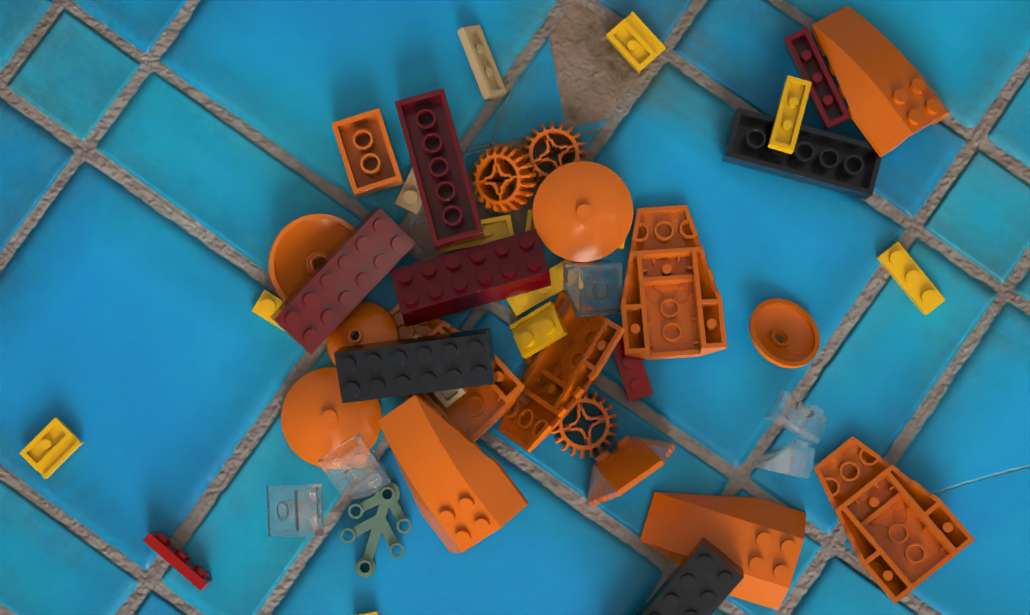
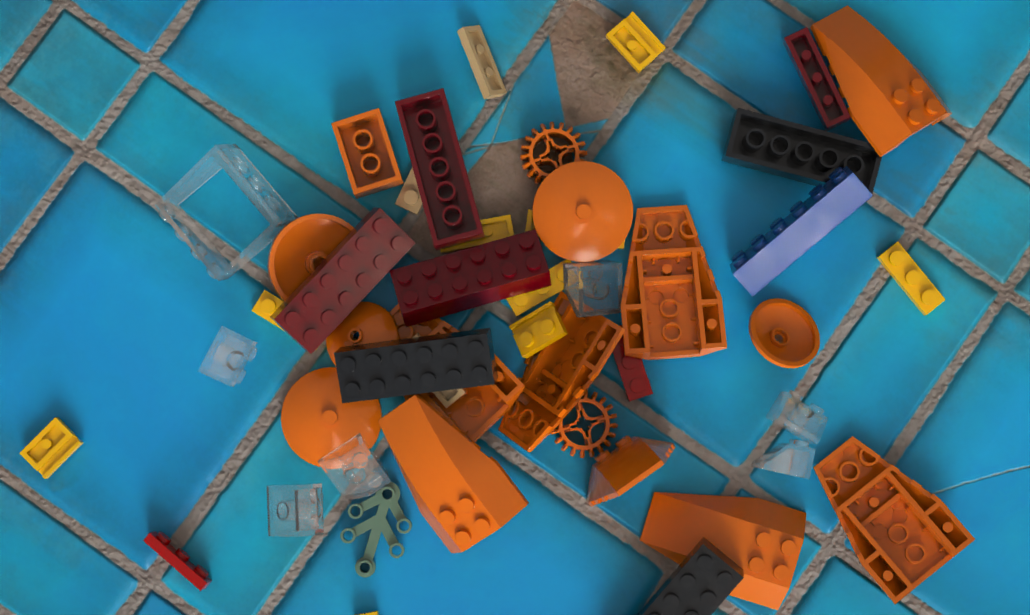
orange gear [470,145,537,213] -> none
yellow plate [767,75,812,154] -> none
none -> clear windscreen [154,144,298,281]
none -> clear slope [198,326,258,387]
none -> brick [730,166,873,297]

